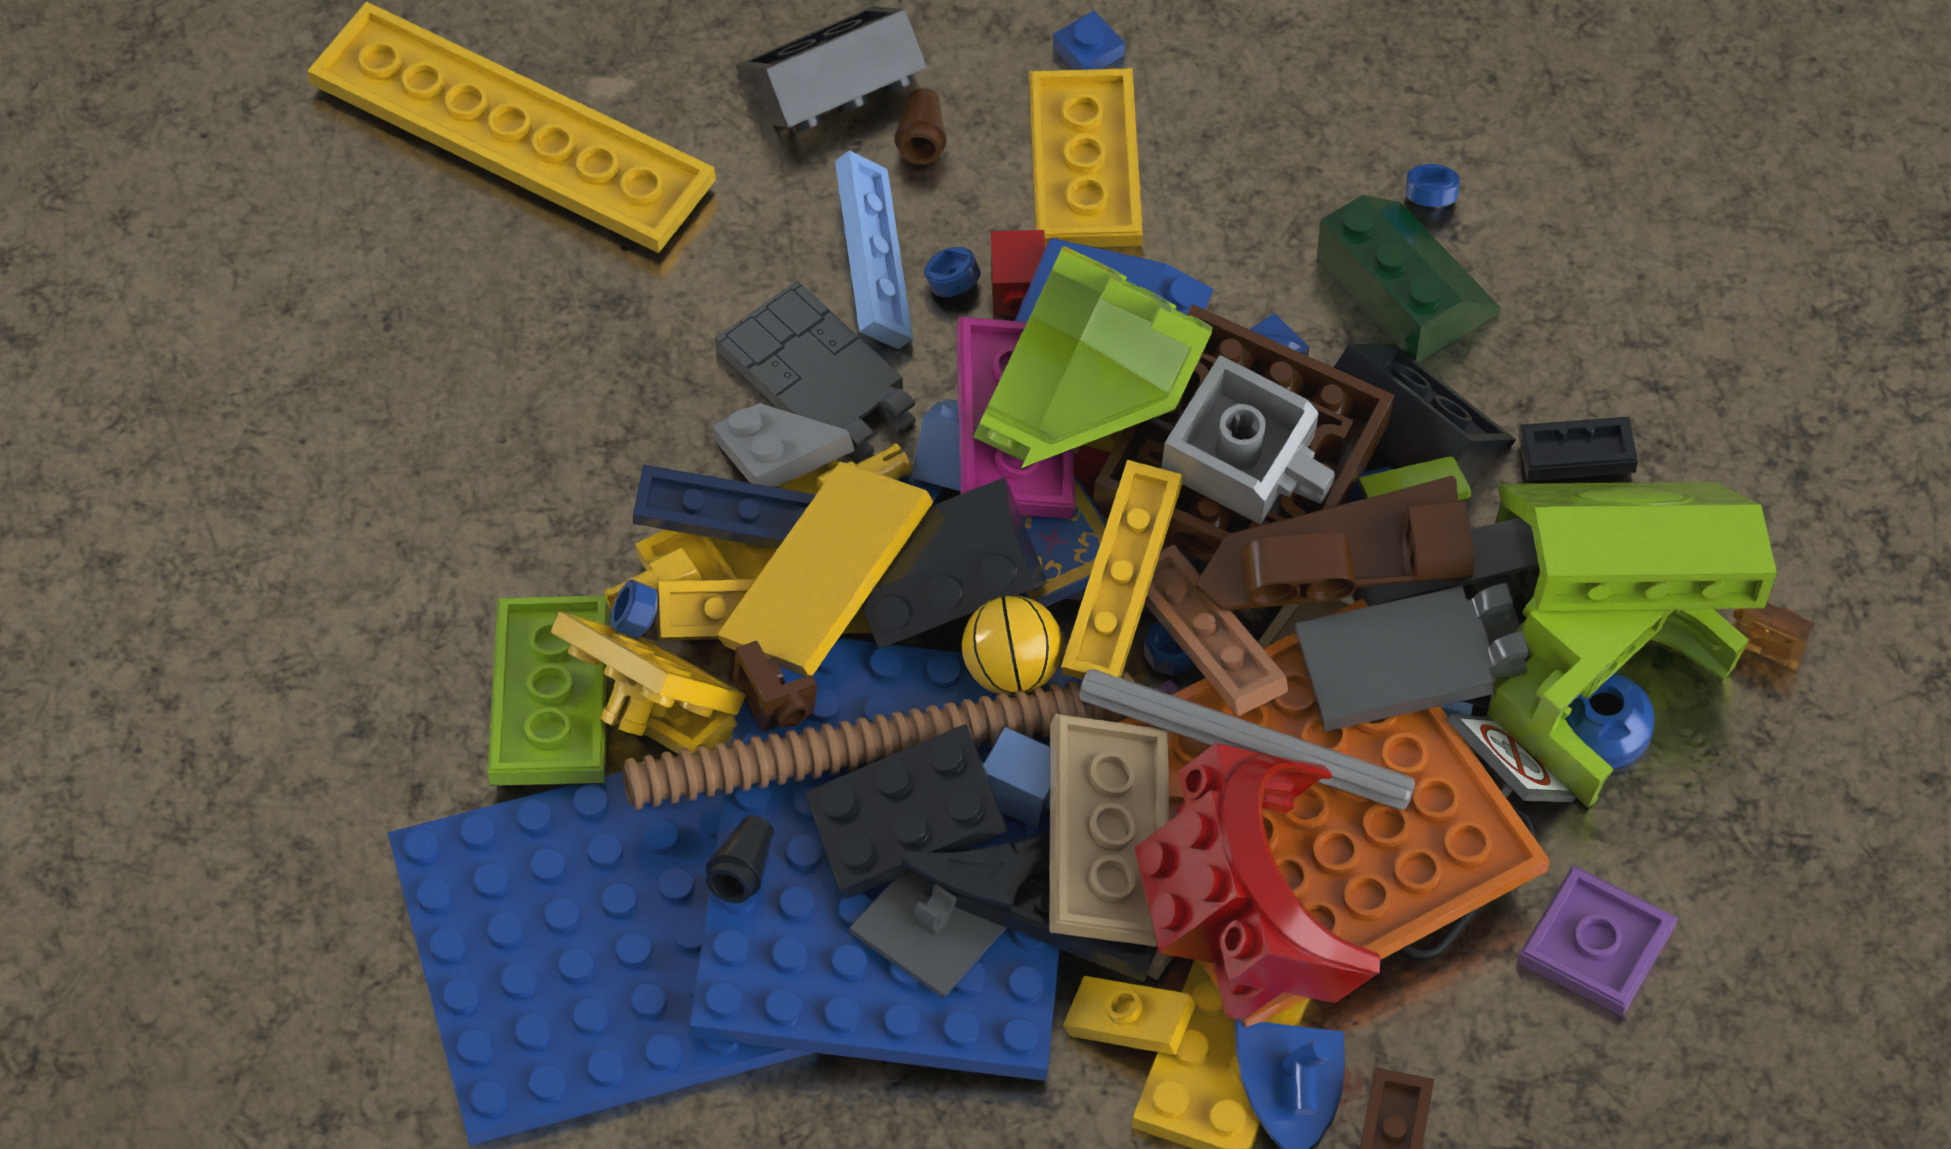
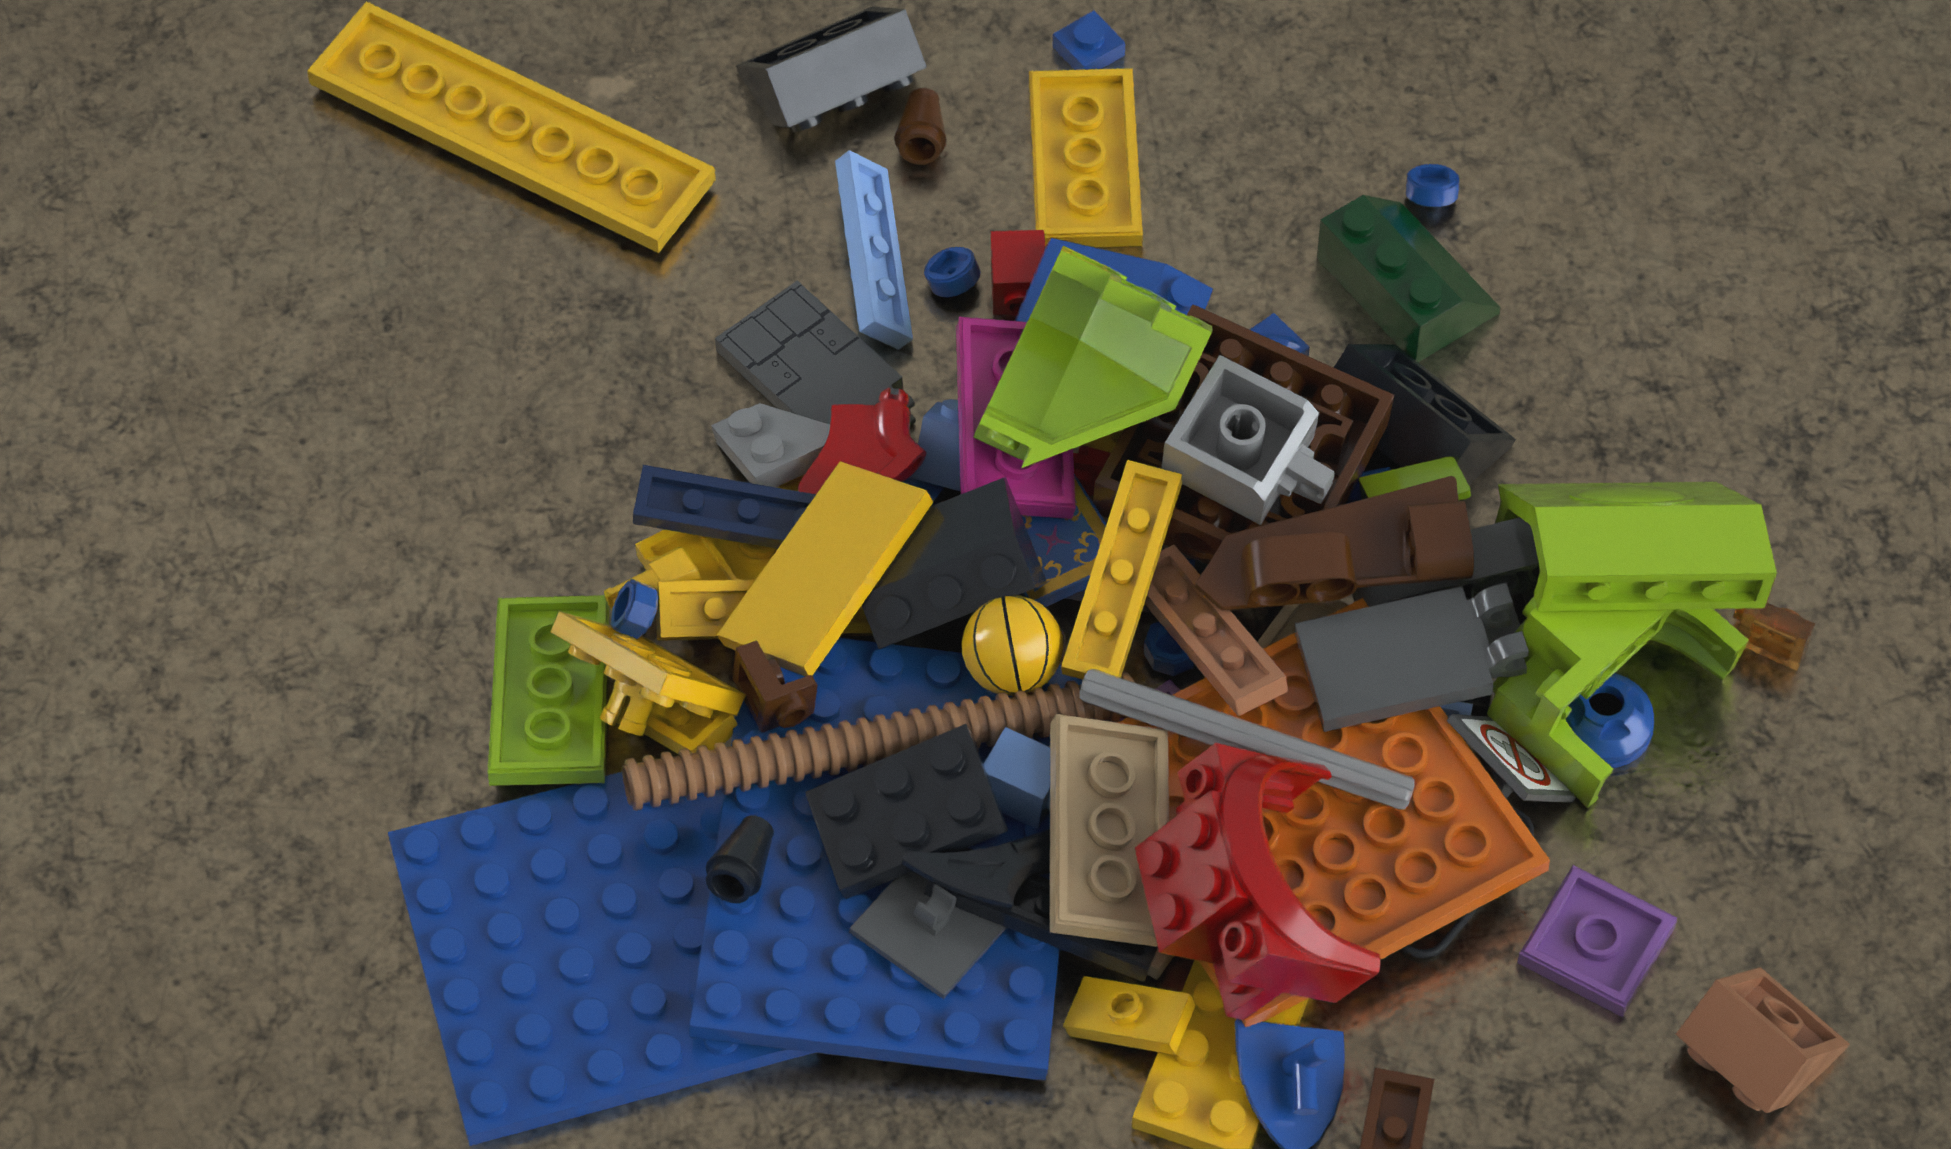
black plate [1518,417,1638,481] -> none
none -> red arm [798,387,927,494]
none -> nougat slope [1675,967,1850,1113]

